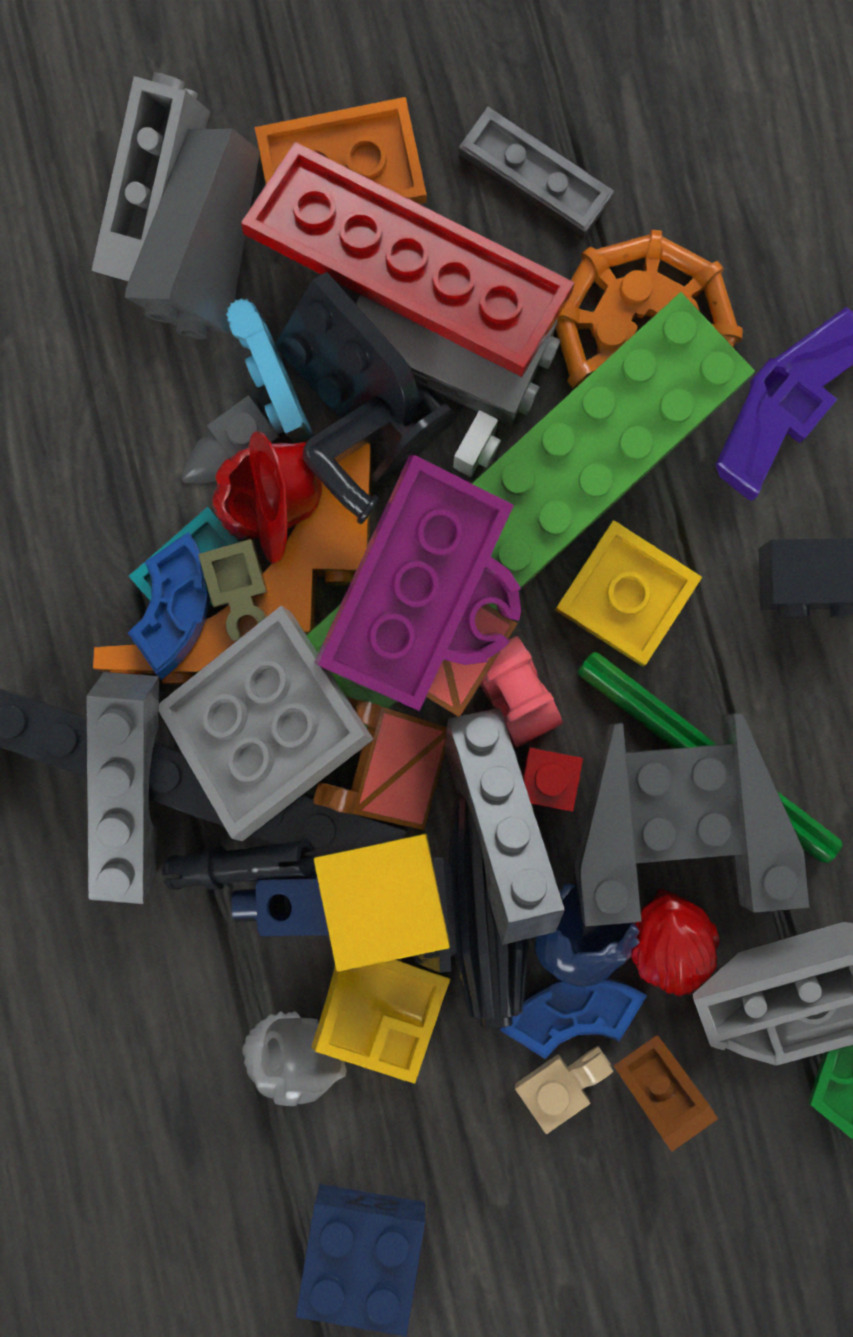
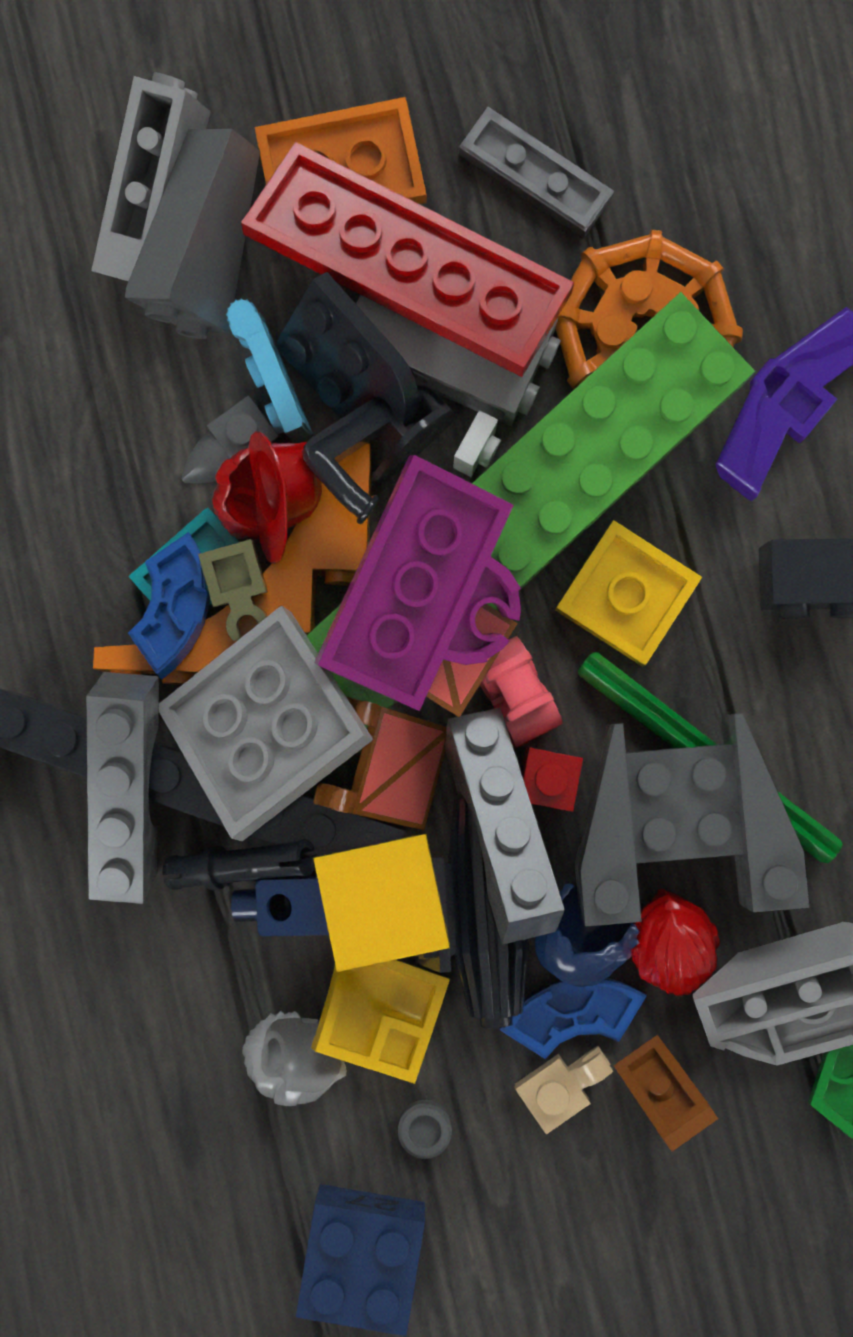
none -> dark grey tile [398,1100,452,1159]

